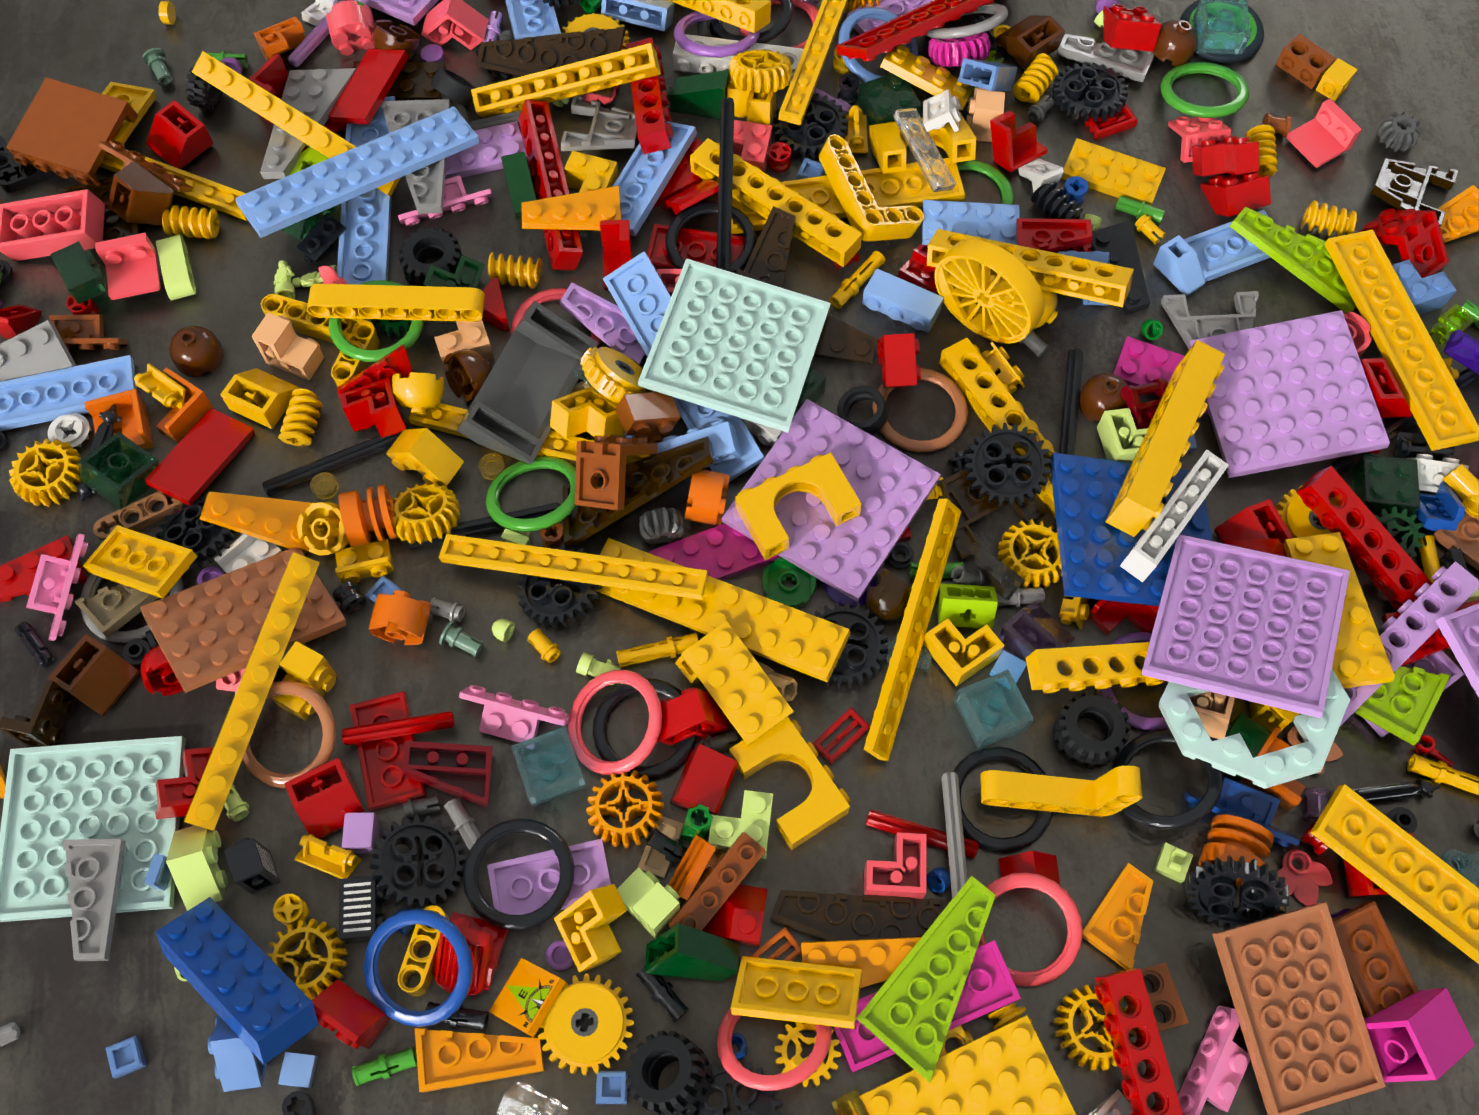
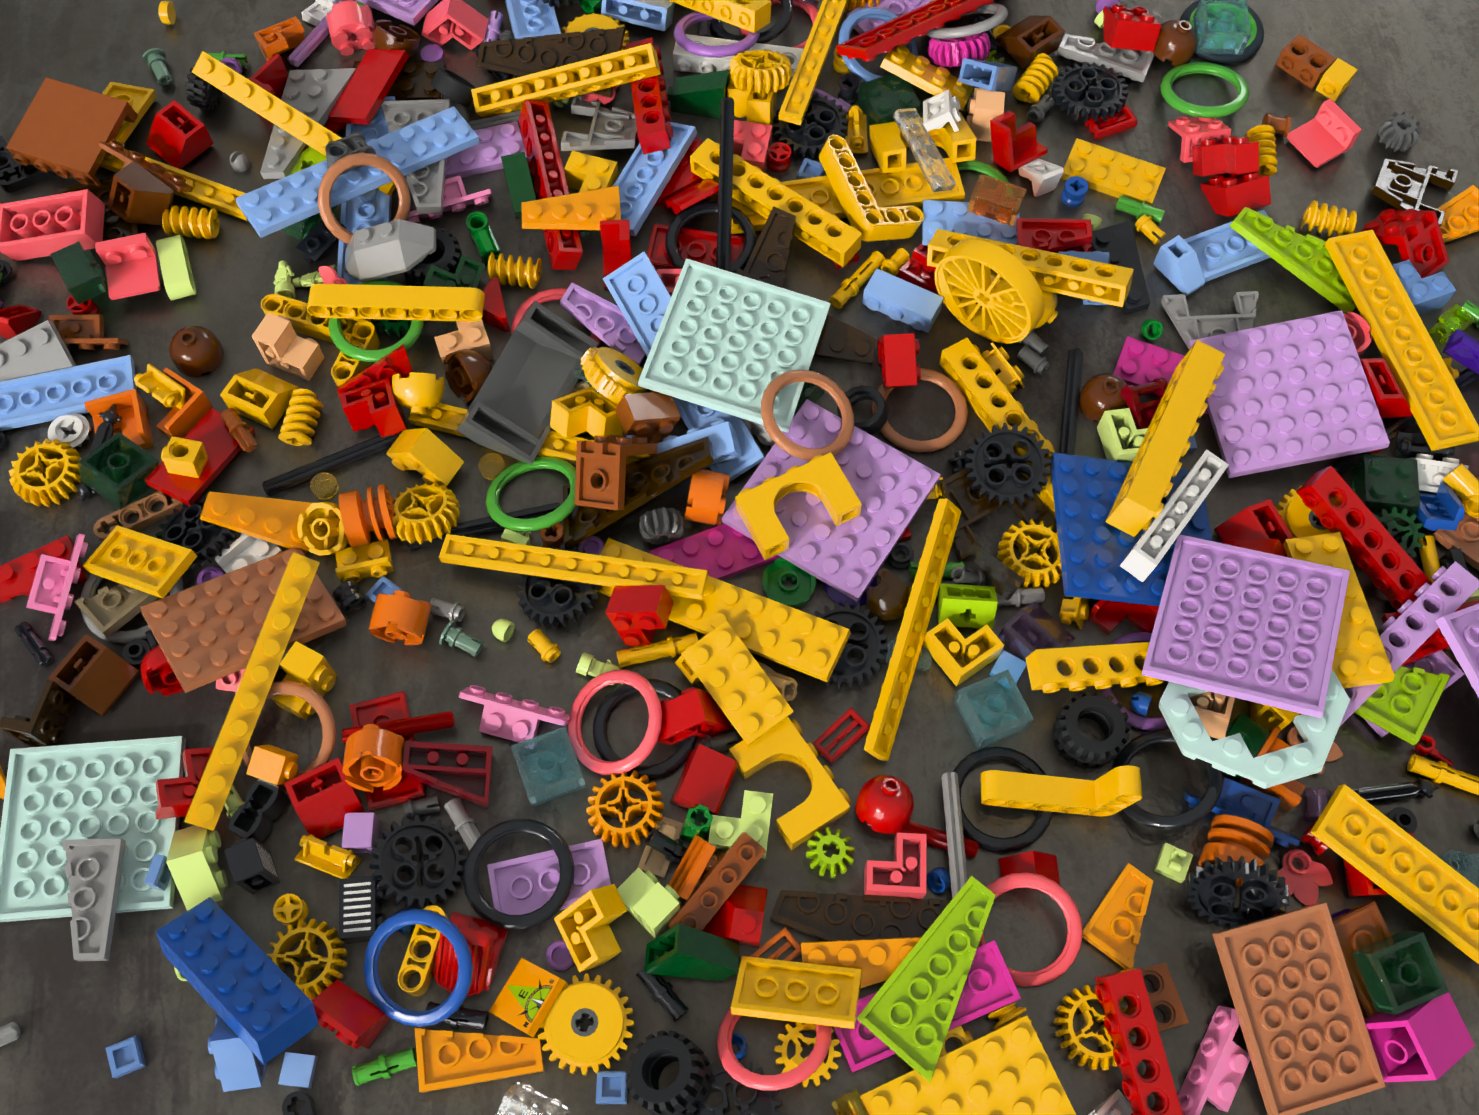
black piece [1031,181,1083,219] -> none
none -> yellow brick [161,436,208,478]
none -> dark orange axle [221,408,257,453]
none -> black brick [228,779,288,844]
none -> light grey hinge [230,151,251,172]
none -> light orange brick [246,744,299,785]
none -> nougat wedge [318,152,411,244]
none -> dark grey piece [325,132,376,175]
none -> orange brick [342,724,404,792]
none -> light grey wedge [345,219,436,283]
none -> green piece [466,211,501,262]
none -> medium lavender tile [578,536,604,555]
none -> red brick [605,585,674,647]
none -> nougat wedge [761,369,854,461]
none -> lime gear [806,827,855,878]
none -> red cylinder [855,775,914,834]
none -> yellow pin [881,248,910,276]
none -> clear orange brick [967,174,1027,226]
none -> dark grey pin [1017,345,1051,375]
none -> blue hinge [1129,692,1152,716]
none -> clear green brick [1352,931,1449,1015]

